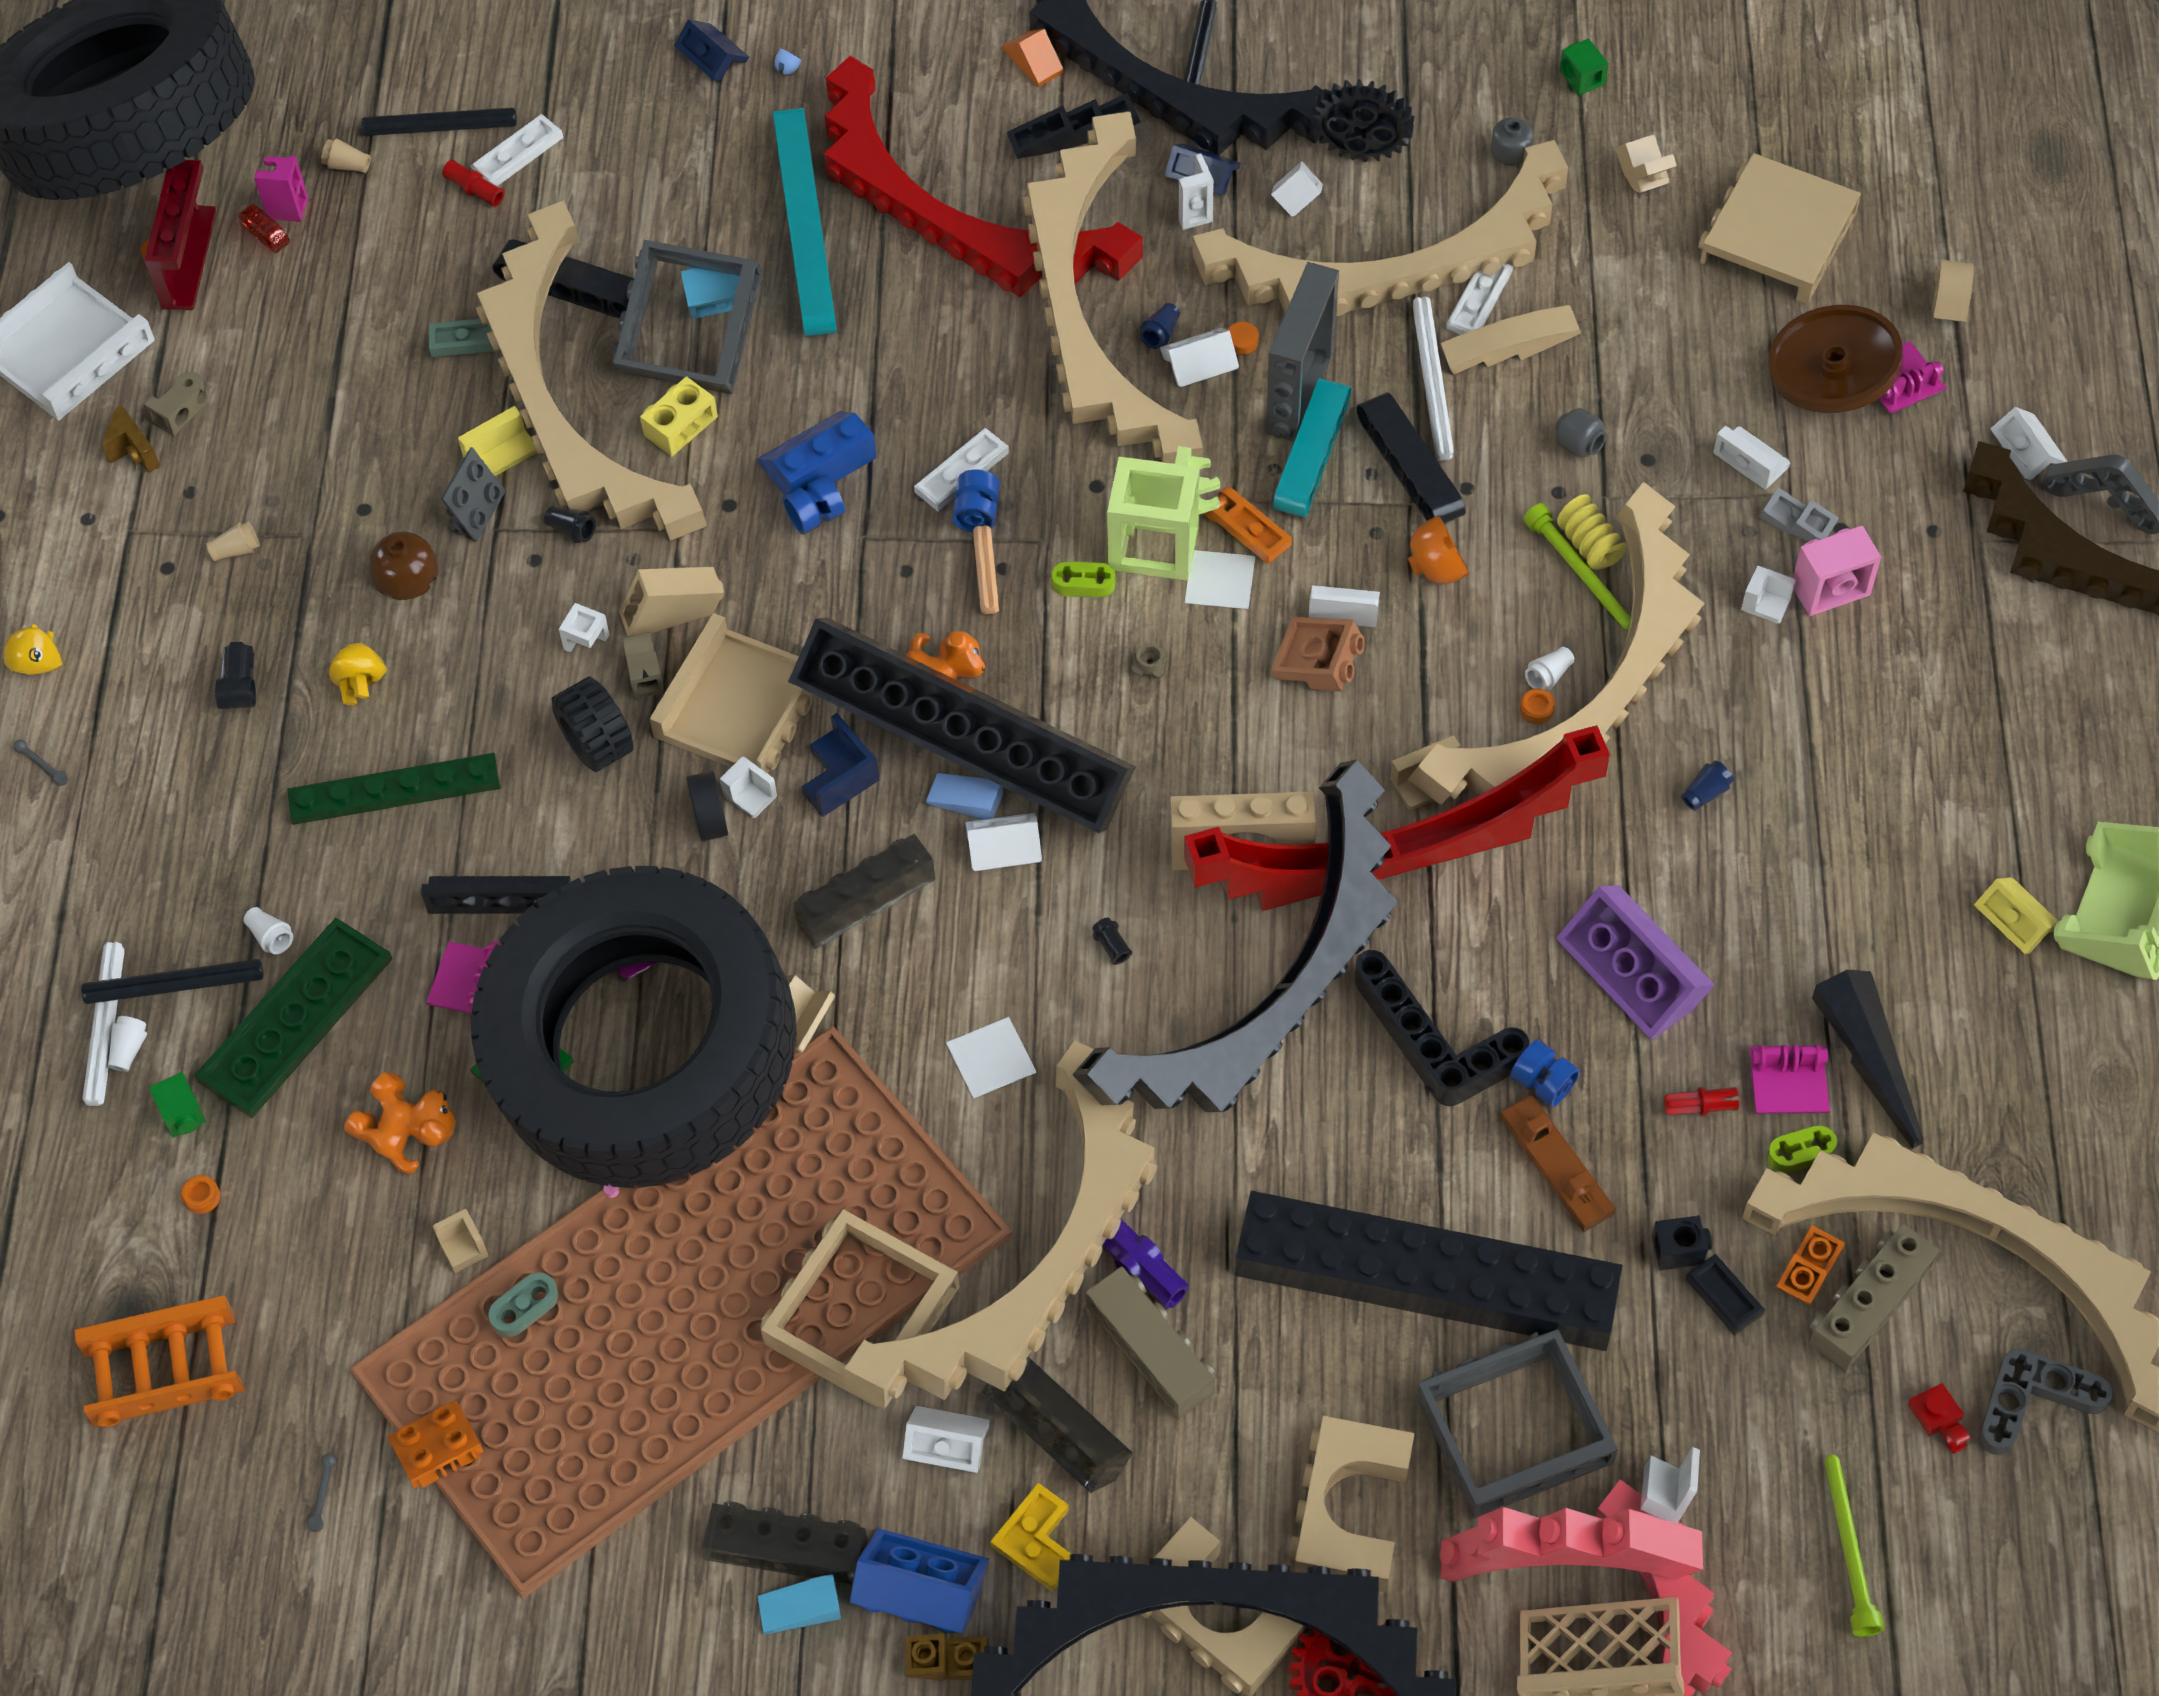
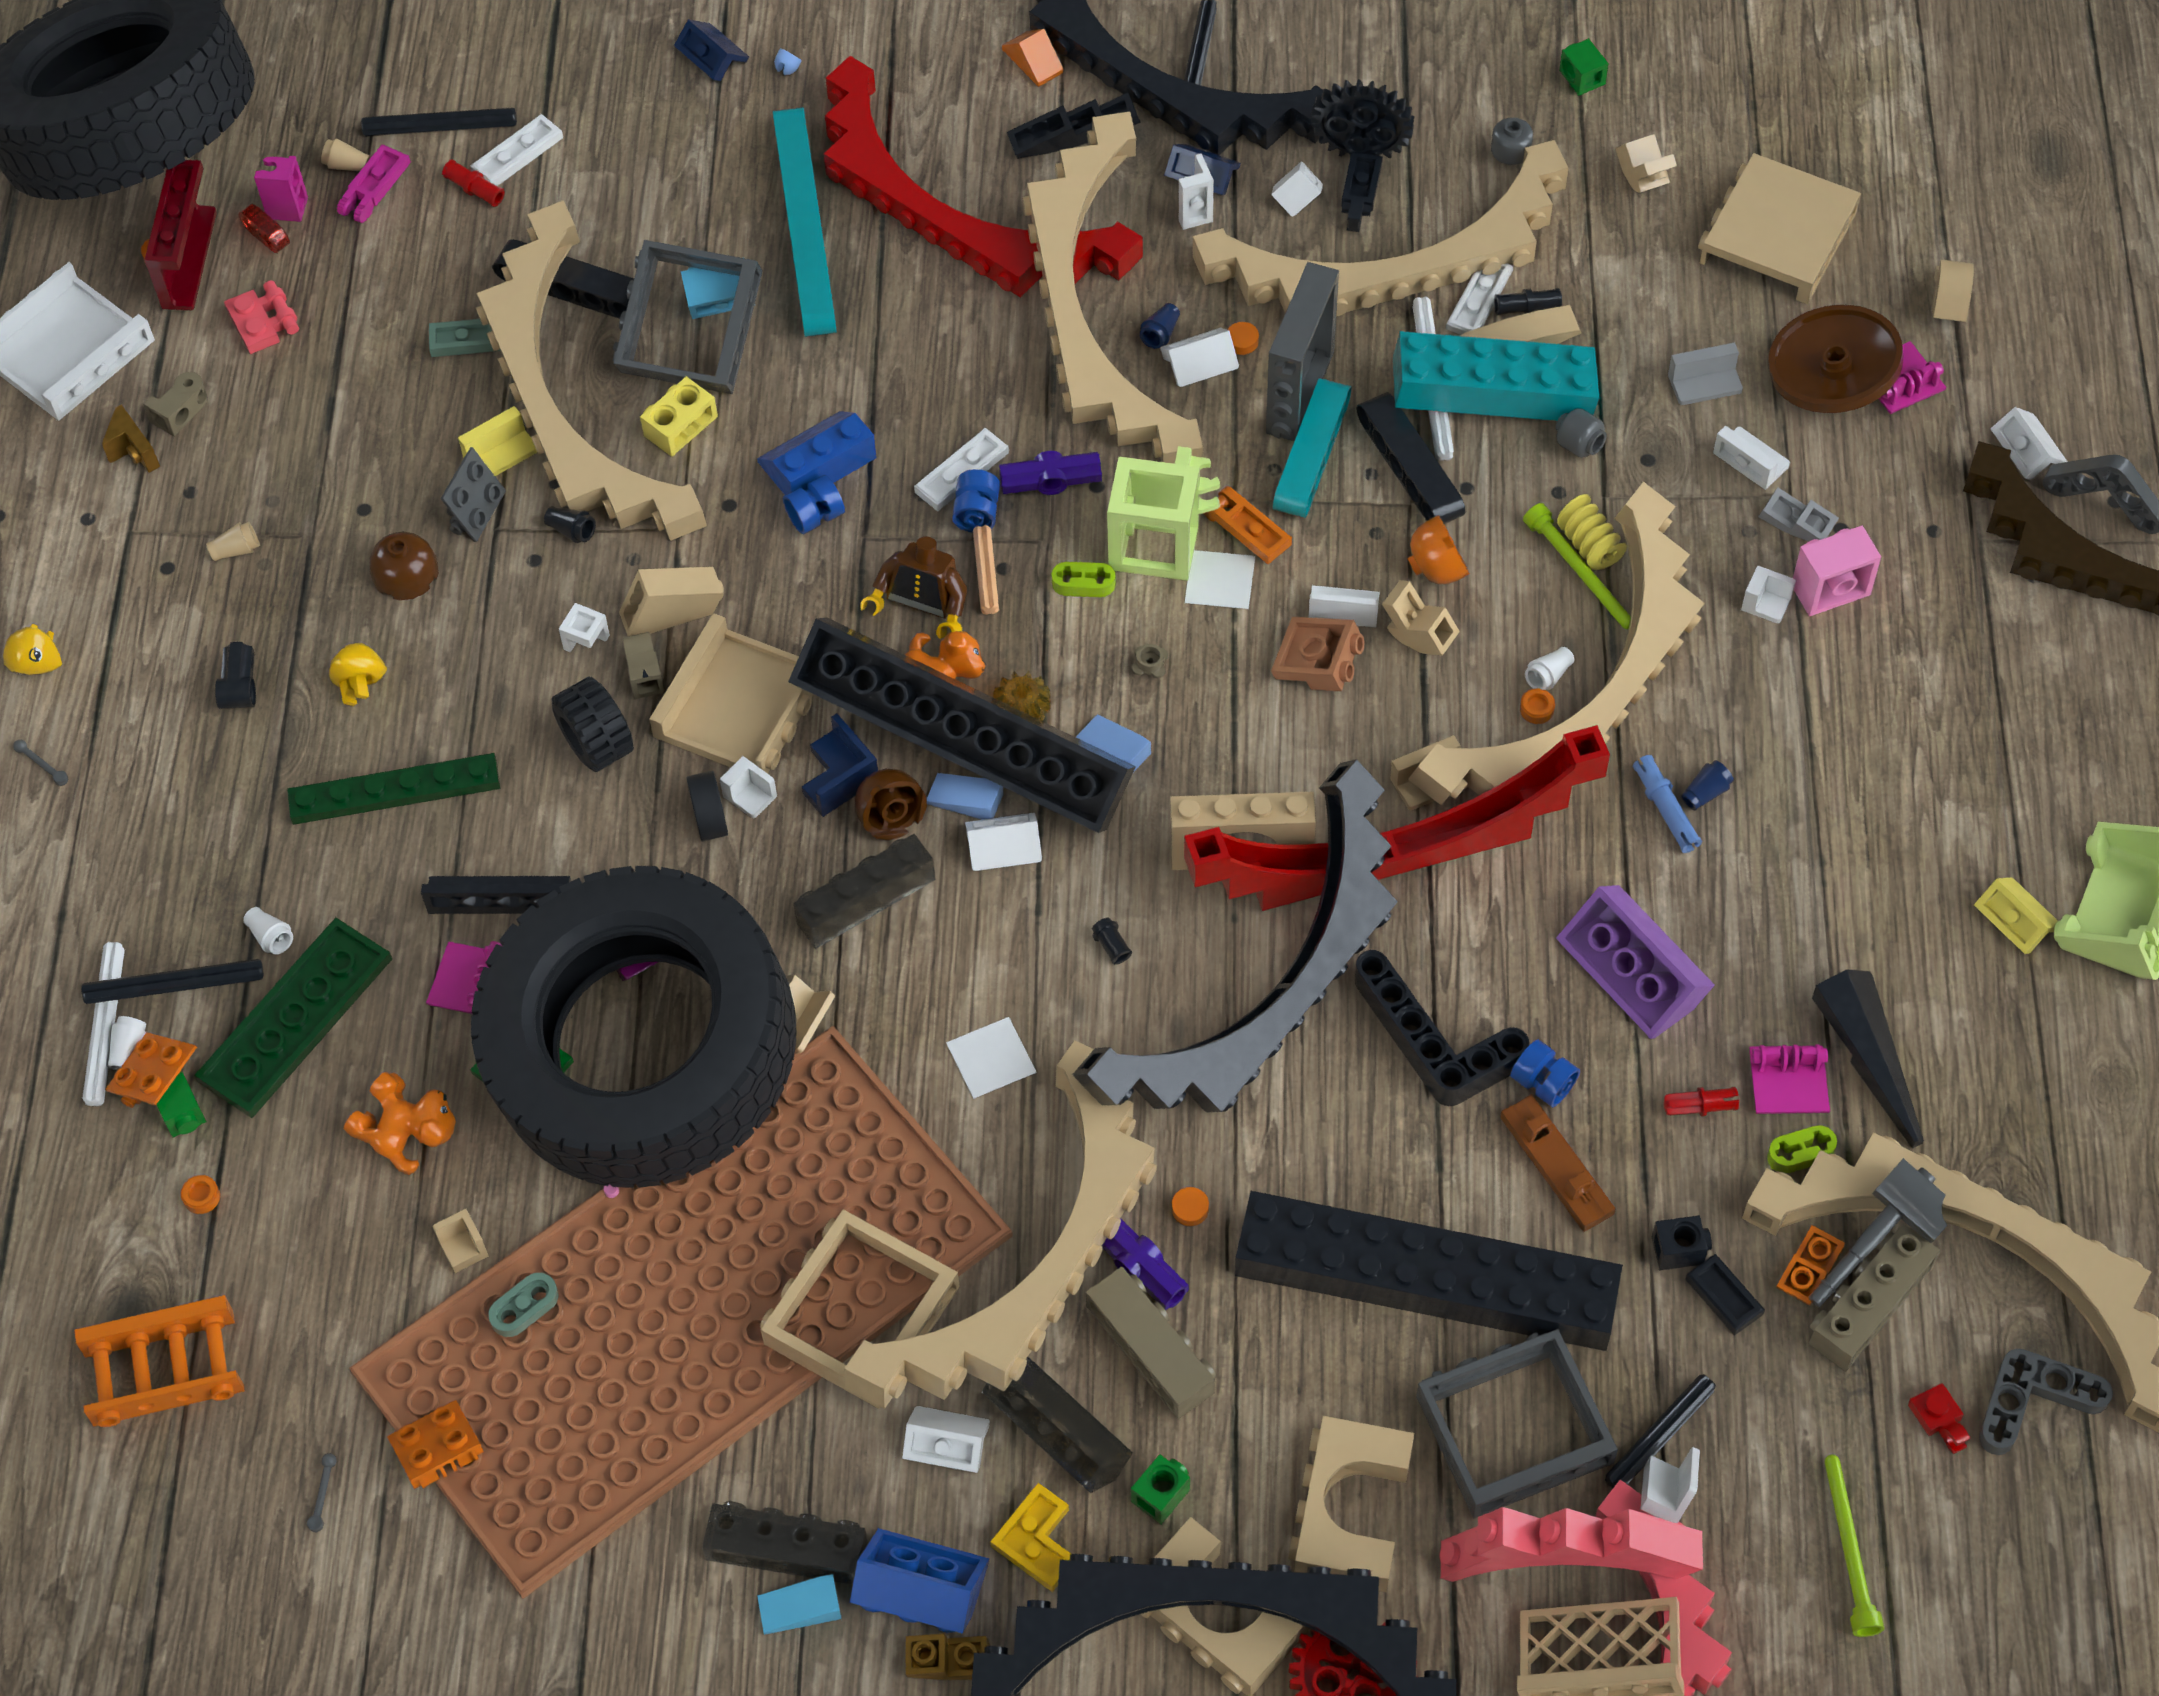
none -> orange hinge [105,1032,197,1108]
none -> coral plate [224,280,299,354]
none -> dark pink hinge [337,144,411,223]
none -> reddish brown cylinder [855,768,927,840]
none -> torso [860,536,967,639]
none -> clear yellow gear [993,670,1051,721]
none -> dark purple piece [999,451,1102,495]
none -> light blue slope [1076,714,1151,771]
none -> green brick [1131,1454,1190,1525]
none -> orange tile [1172,1187,1209,1226]
none -> black hinge [1341,152,1383,232]
none -> tan brick [1382,580,1460,656]
none -> teal brick [1393,331,1600,421]
none -> black pin [1494,288,1562,315]
none -> black axle [1605,1374,1716,1488]
none -> medium blue pin [1632,755,1702,853]
none -> light grey panel [1668,342,1743,405]
none -> dark grey piece [1808,1158,1947,1308]

